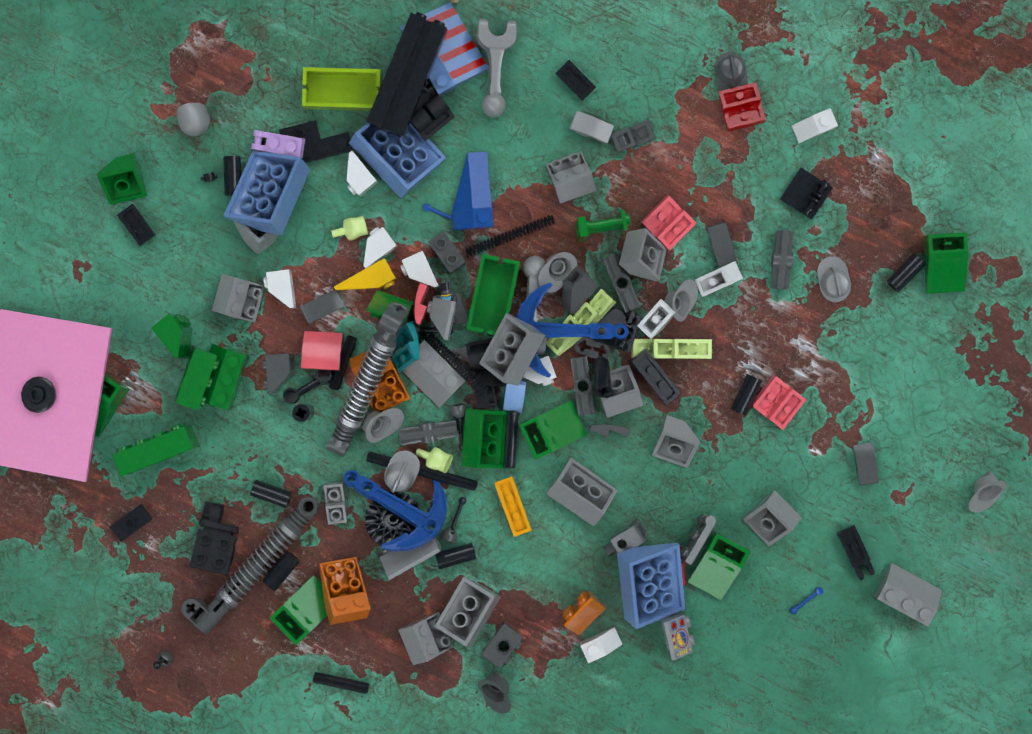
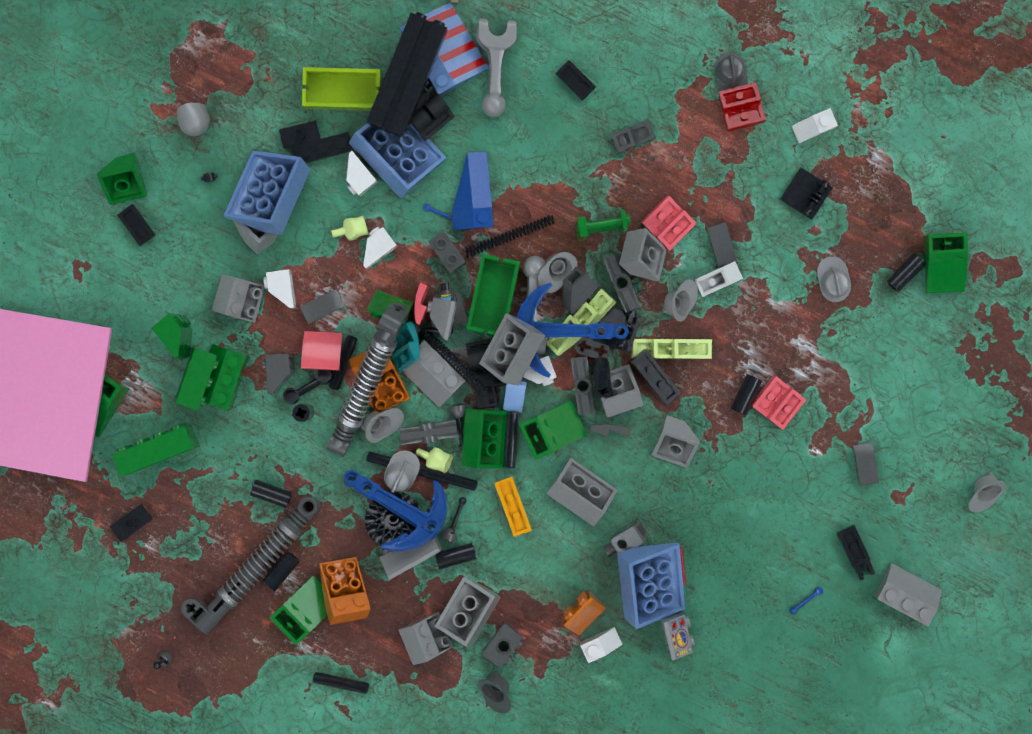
black wheel [21,377,56,413] -> none
black plate [189,501,239,575] -> none
black piece [223,156,241,196] -> none
lavender plate [251,130,305,158] -> none
light grey slope [323,481,347,525] -> none
yellow slope [334,258,397,291] -> none
white slope [400,251,439,288] -> none
light grey slope [546,151,596,203] -> none
light grey slope [569,111,614,144] -> none
white slope [637,299,675,339] -> none
dark grey plate [680,515,716,565] -> none
green slope [687,531,751,600] -> none
light grey slope [742,491,801,547] -> none
dark grey piece [771,230,794,290] -> none

